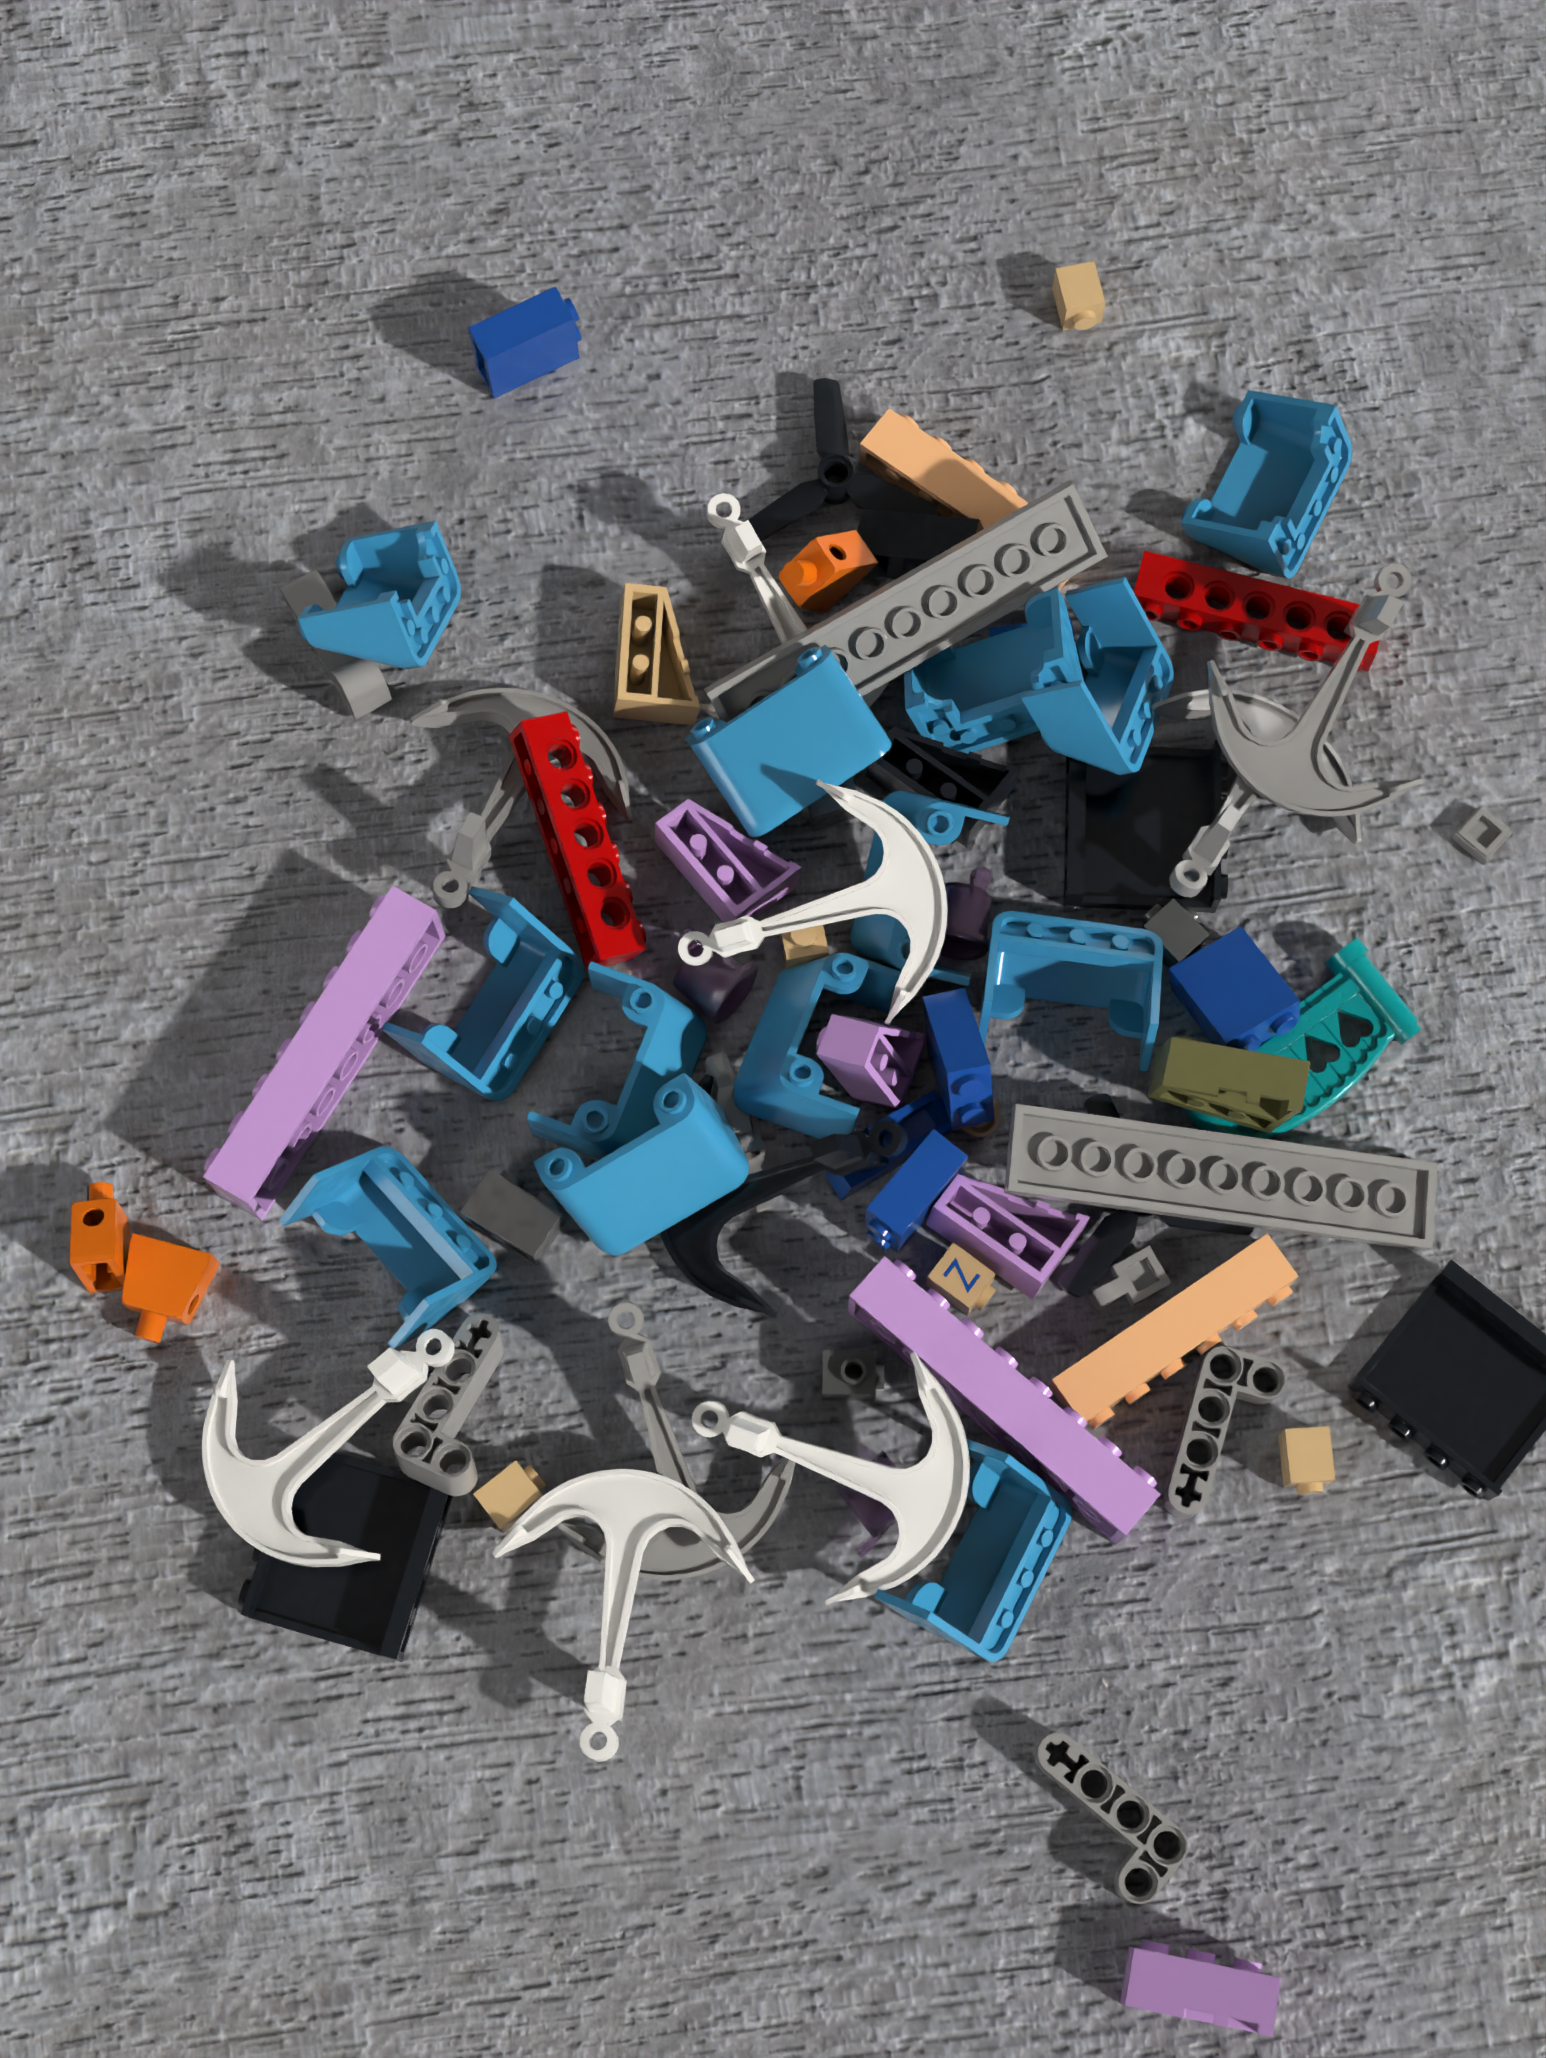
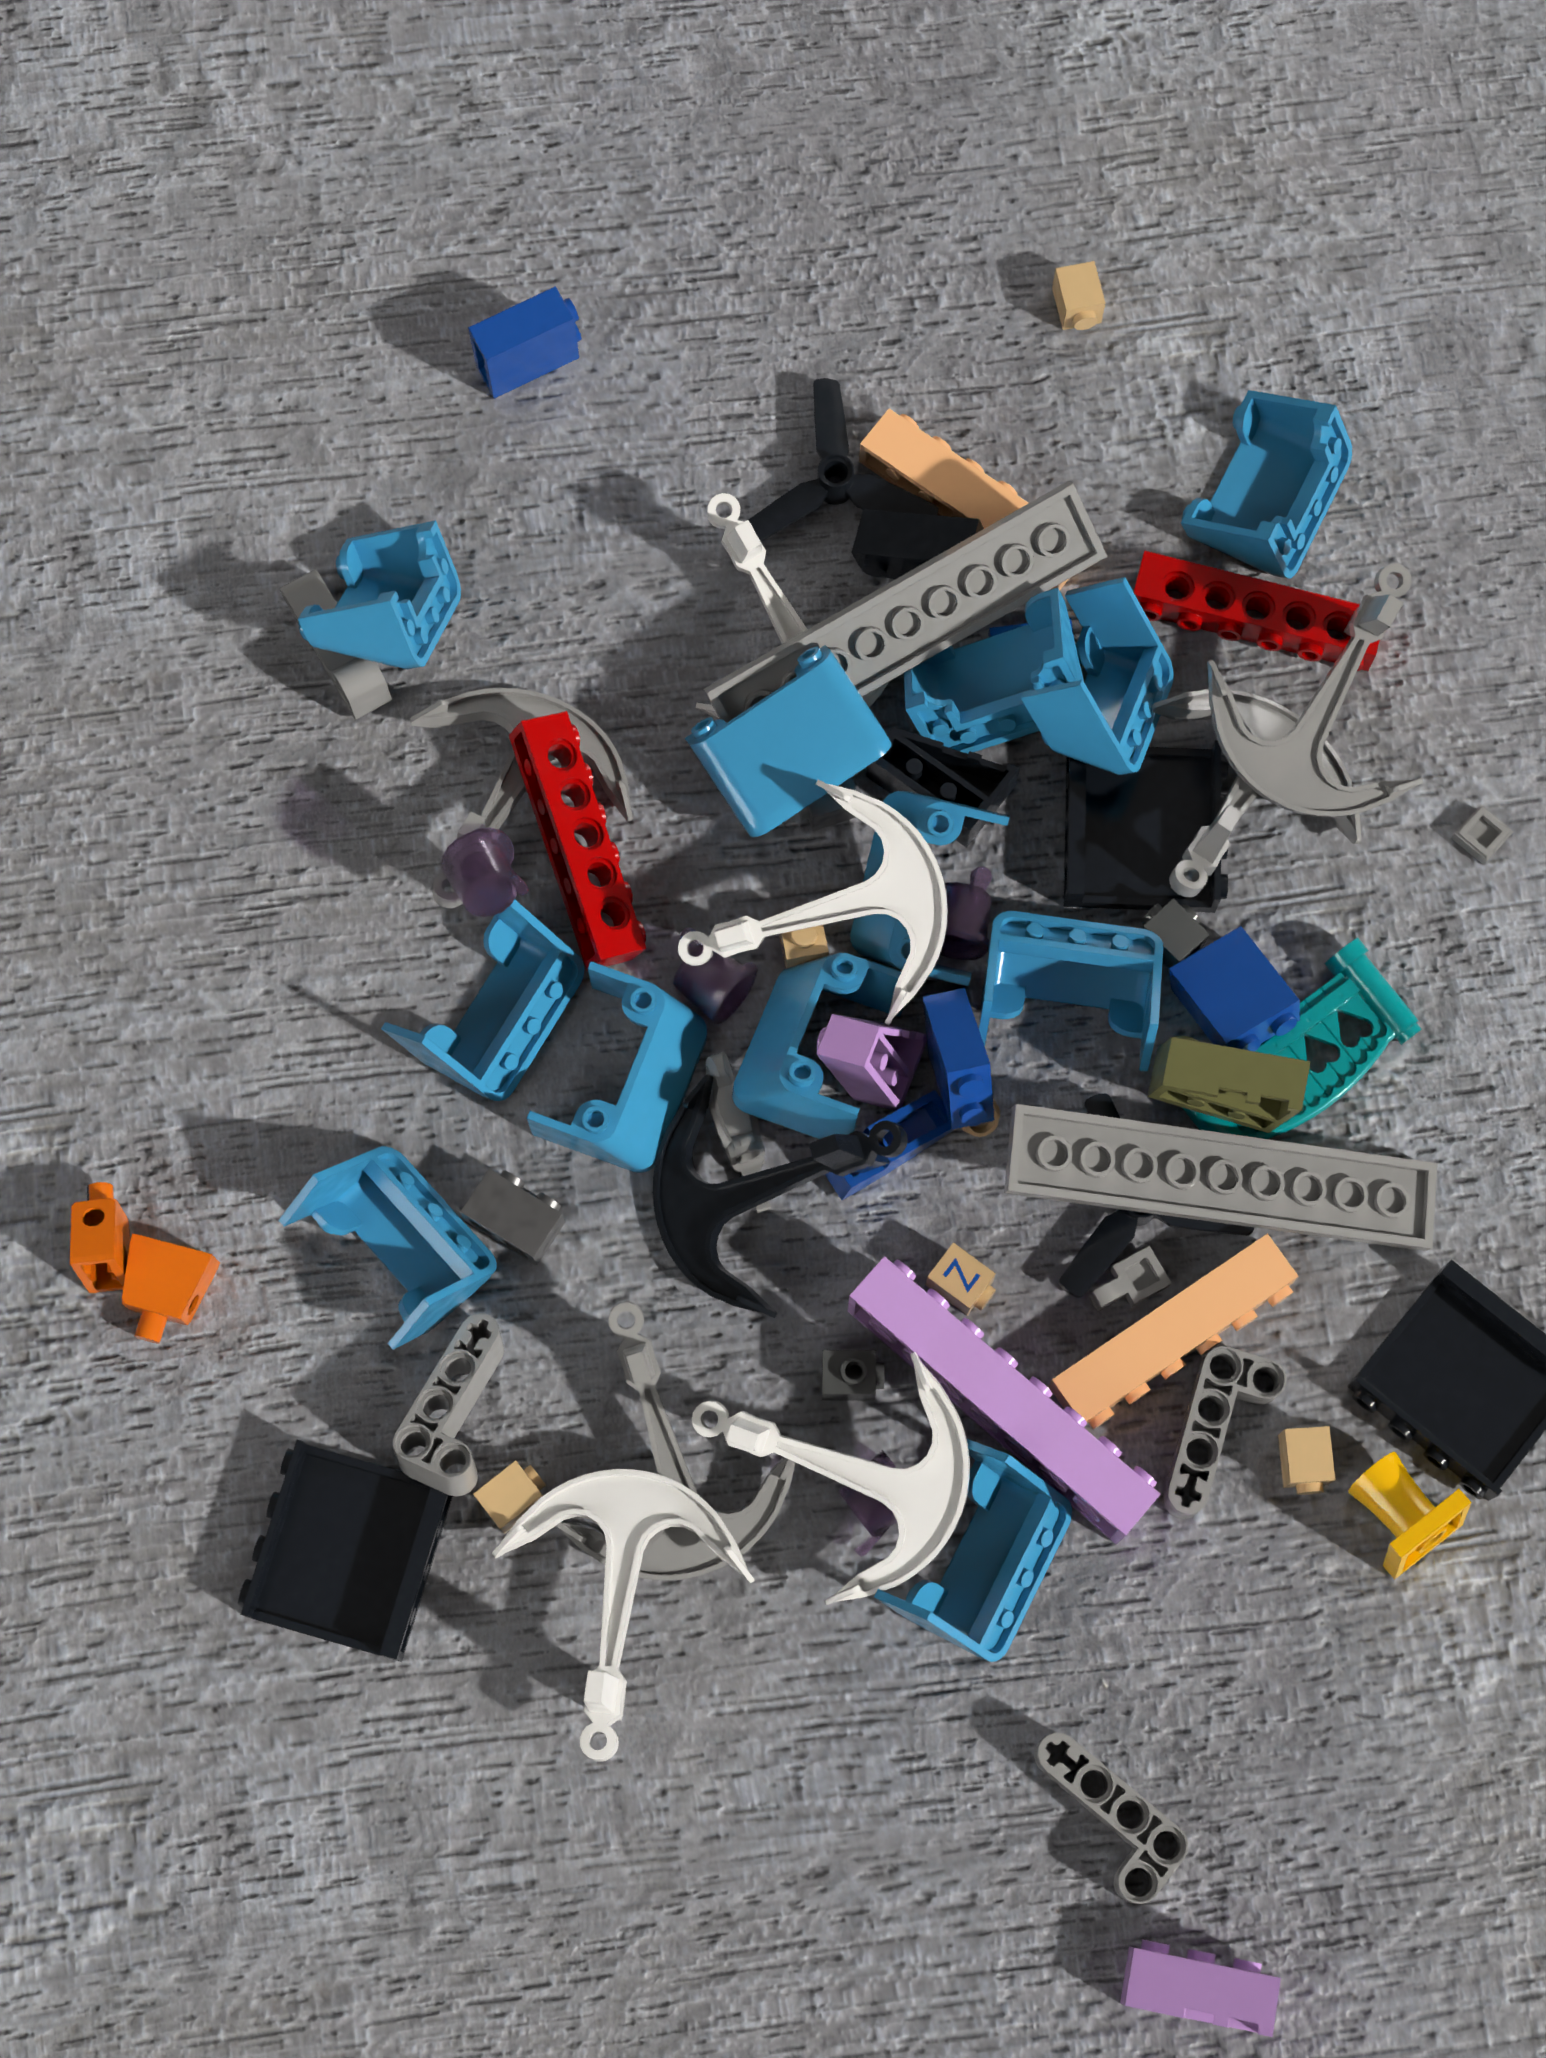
white piece [202,1329,455,1567] -> none
lavender brick [203,885,446,1221] -> none
dark azure windscreen [533,1073,749,1256] -> none
tan wedge [612,583,701,726] -> none
lavender wedge [654,799,802,923] -> none
orange torso [778,530,878,613] -> none
blue brick [864,1129,968,1254] -> none
lavender wedge [926,1174,1090,1300] -> none
none -> clear purple hat [441,827,529,917]
none -> yellow plant [1348,1452,1472,1580]

